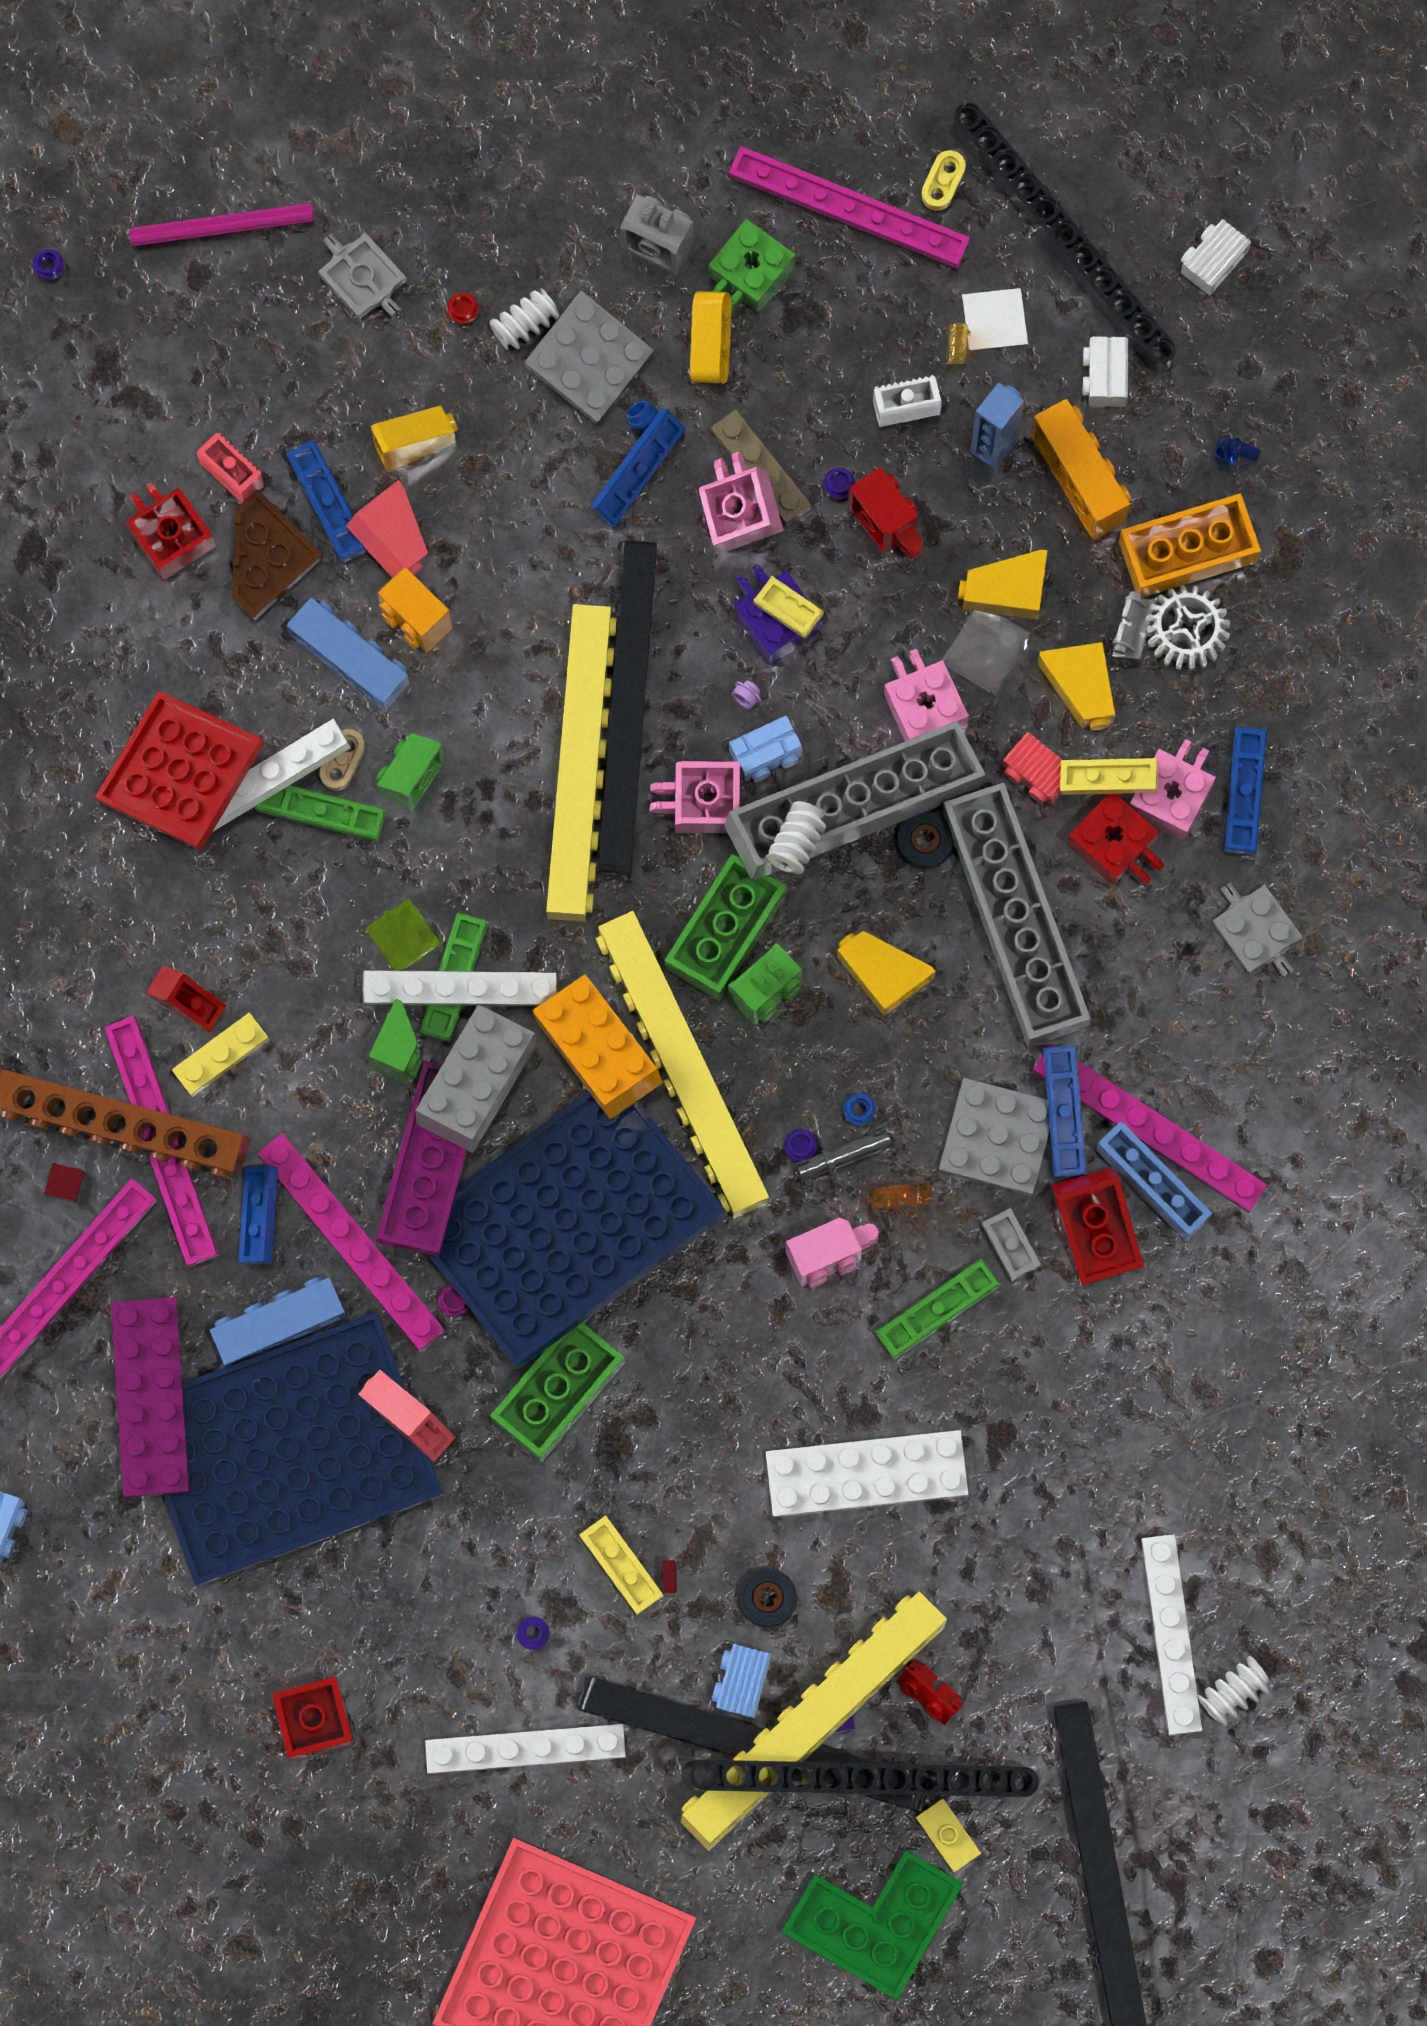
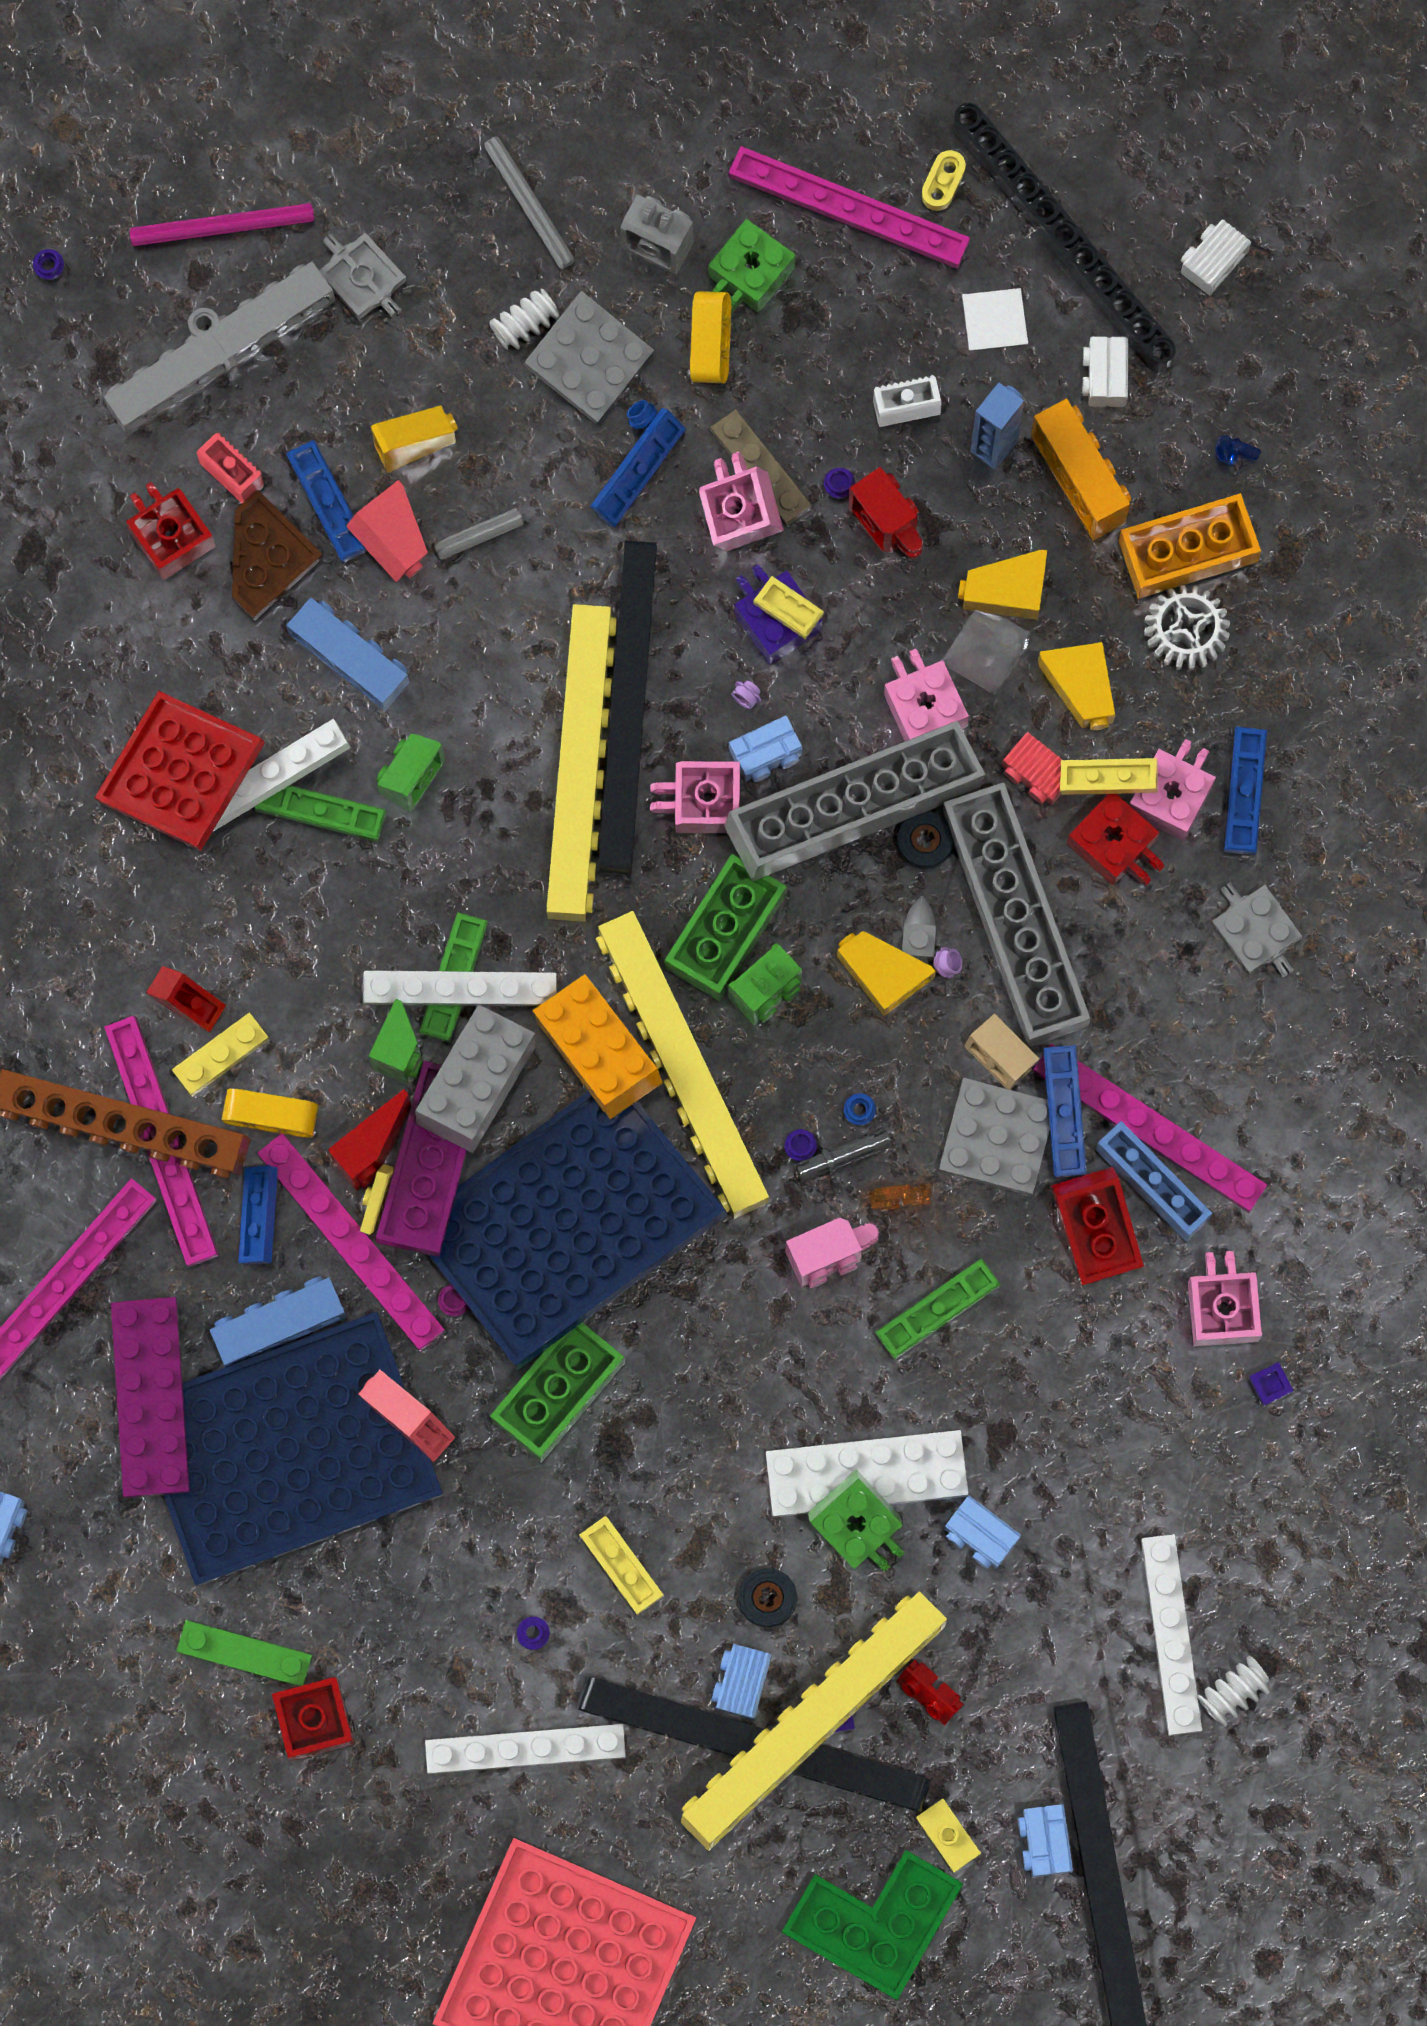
dark red tile [44,1163,85,1203] -> none
tan plate [319,729,365,791] -> none
clear neon green piece [365,899,441,971] -> none
light orange brick [378,567,453,654] -> none
red plate [447,293,479,324] -> none
dark red tile [663,1560,677,1597] -> none
black beam [681,1760,1039,1797] -> none
white piece [766,801,826,875] -> none
clear yellow pin [946,323,971,364] -> none
light grey plate [981,1208,1041,1281] -> none
light grey hinge [1112,591,1156,660] -> none
none -> light grey hinge [103,261,335,436]
none -> bright green plate [176,1620,313,1686]
none -> yellow beam [221,1088,319,1138]
none -> red slope [328,1089,412,1191]
none -> light yellow plate [360,1164,394,1235]
none -> light grey axle [434,509,523,559]
none -> light grey axle [484,136,574,269]
none -> bright green hinge [808,1469,905,1572]
none -> light grey plate [902,896,936,960]
none -> lavender plate [933,947,962,978]
none -> light blue brick [944,1495,1021,1569]
none -> tan hinge [964,1013,1040,1090]
none -> light blue brick [1018,1804,1073,1878]
none -> bright pink hinge [1188,1251,1262,1346]
none -> dark purple plate [1249,1362,1294,1407]

